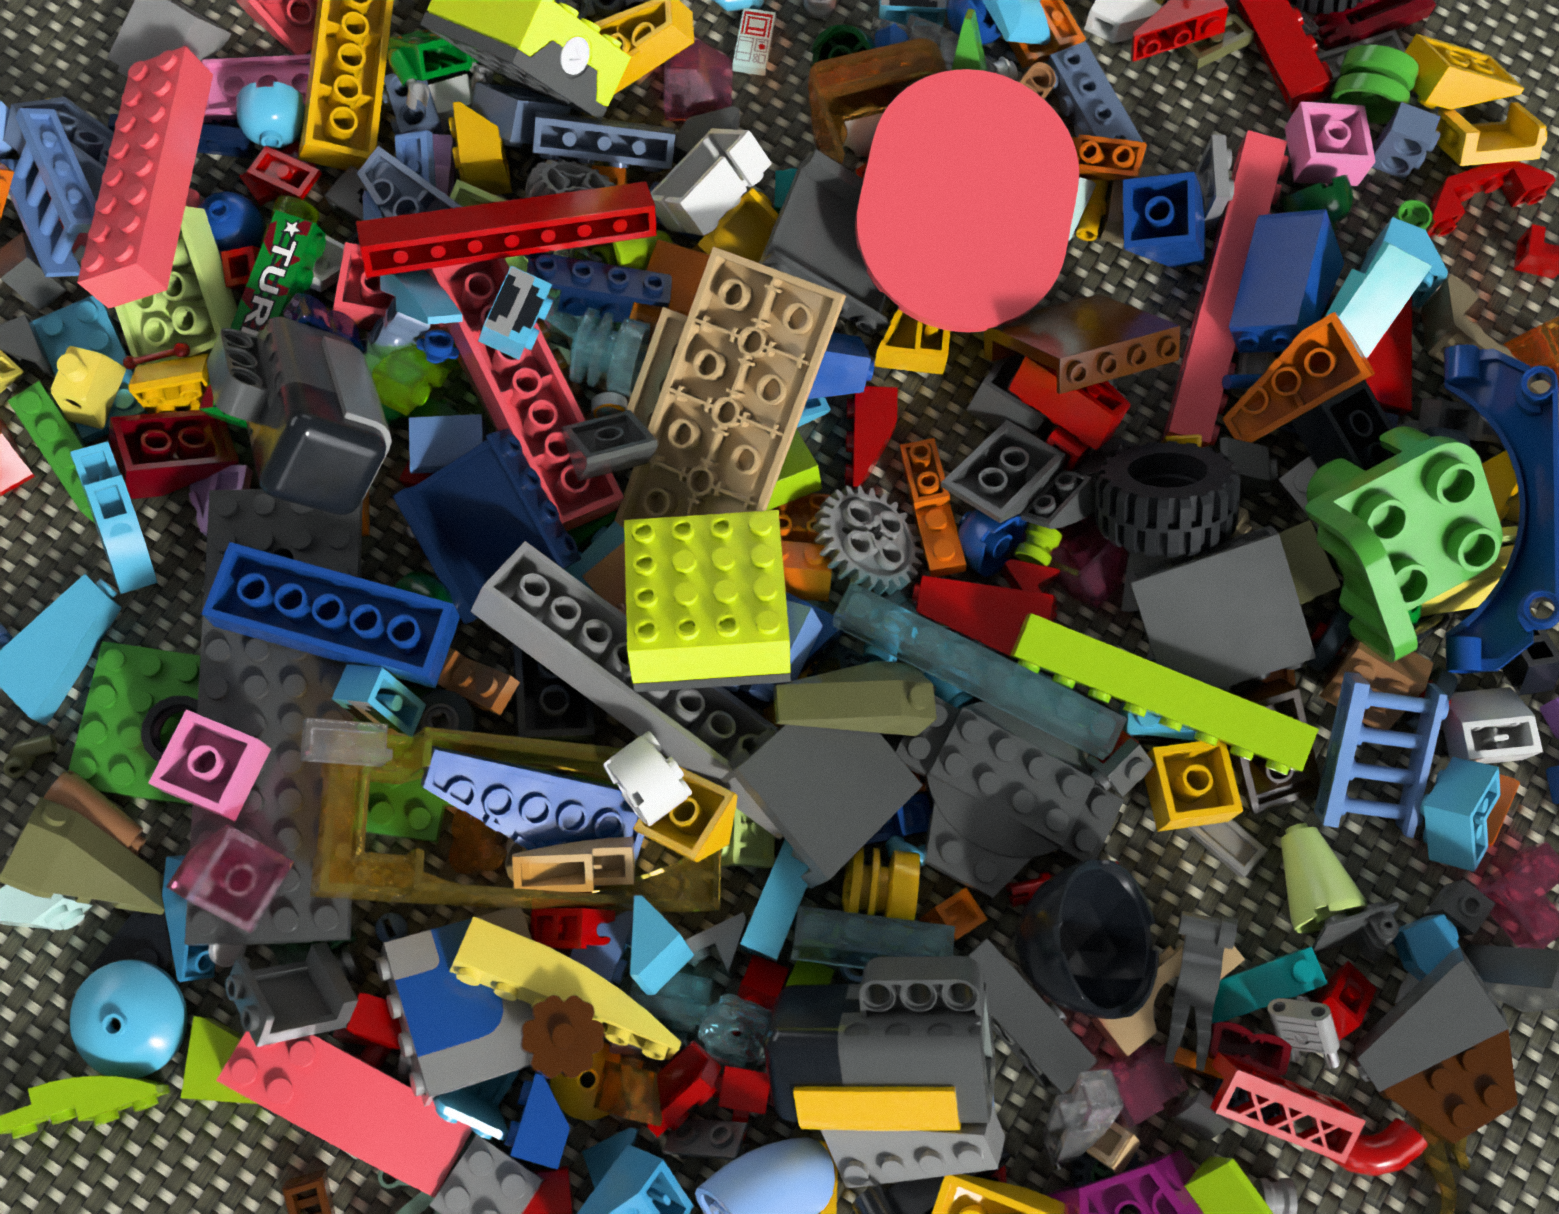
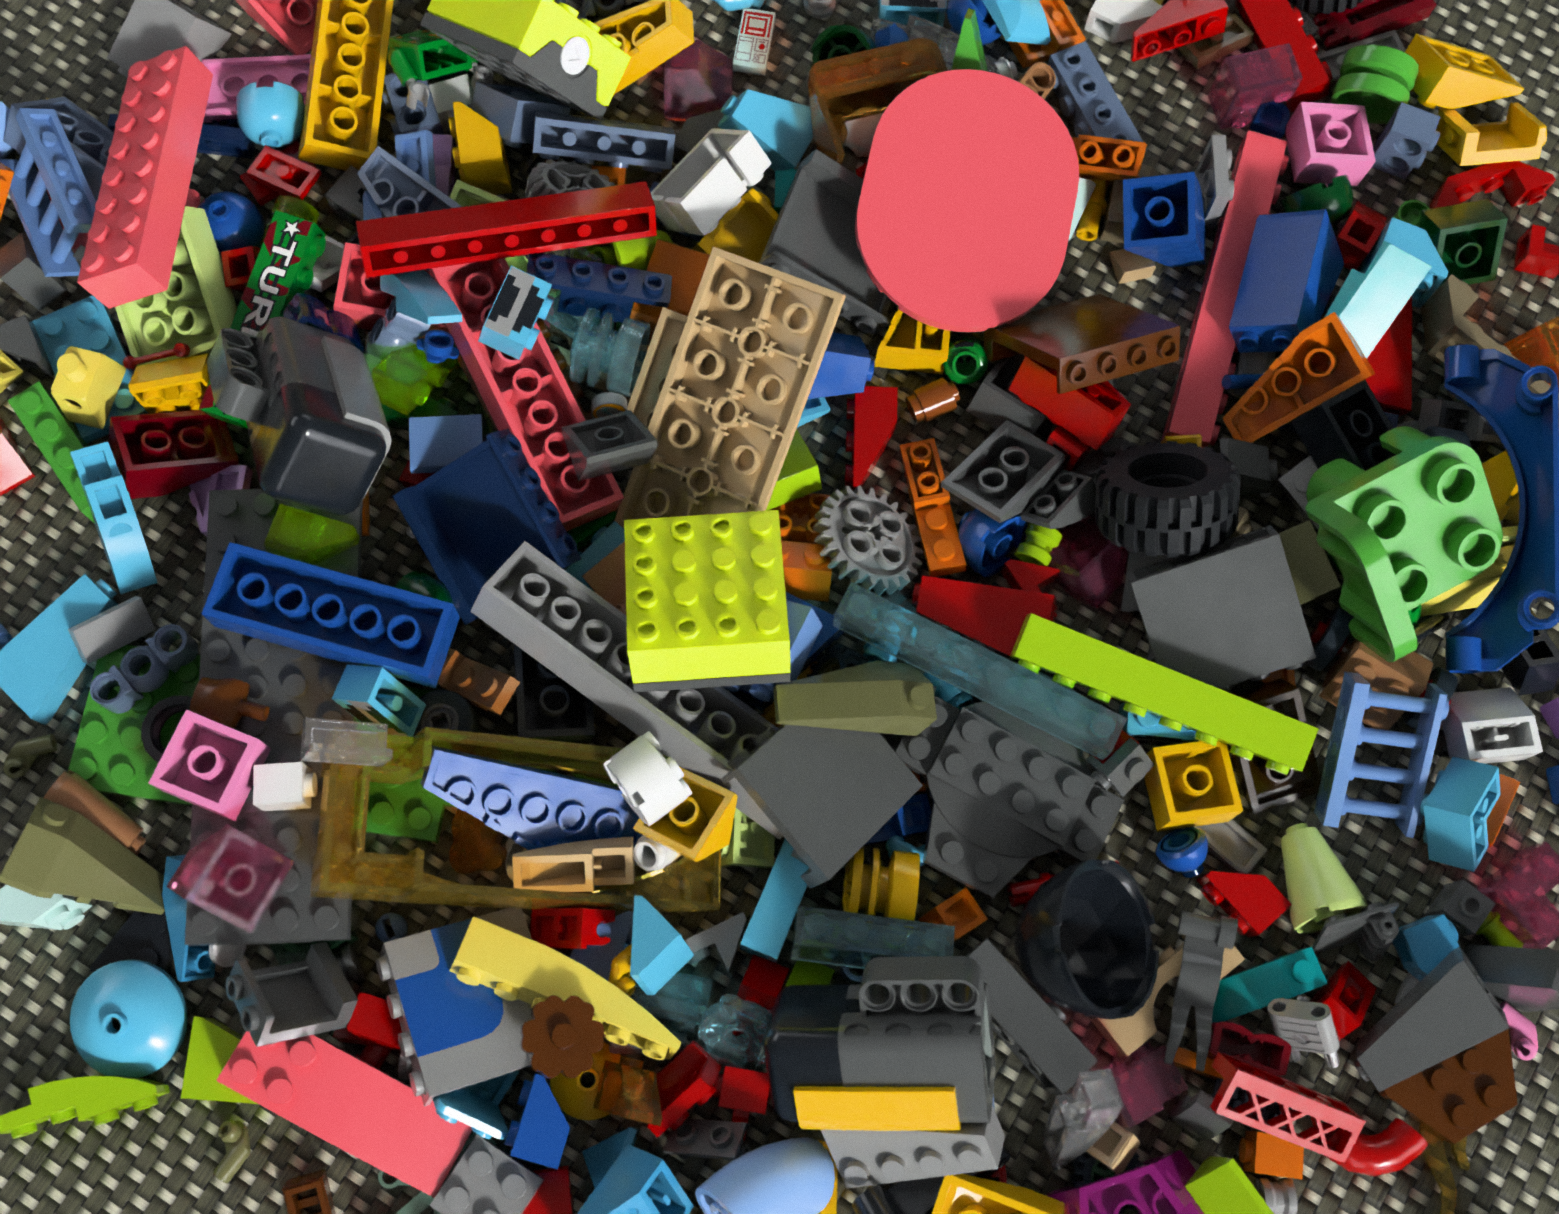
none -> light grey tile [68,596,155,664]
none -> sand blue piece [90,624,198,714]
none -> reddish brown piece [190,677,270,729]
none -> olive arm [212,1120,251,1184]
none -> white brick [253,762,318,811]
none -> clear neon green slope [263,504,360,565]
none -> yellow arm [608,943,636,997]
none -> white brick [634,835,682,871]
none -> medium azure slope [718,89,826,171]
none -> dark orange brick [905,377,960,423]
none -> green head [942,335,988,385]
none -> tan slope [1109,249,1156,284]
none -> blue brick [1155,827,1208,878]
none -> red slope [1197,871,1292,938]
none -> clear pink brick [1208,43,1303,129]
none -> orange brick [1239,1131,1304,1180]
none -> blue tile [1249,100,1290,139]
none -> red slope [1336,201,1387,270]
none -> dark green brick [1419,199,1508,290]
none -> lime pin [1476,911,1524,948]
none -> bright pink arm [1500,1001,1538,1061]

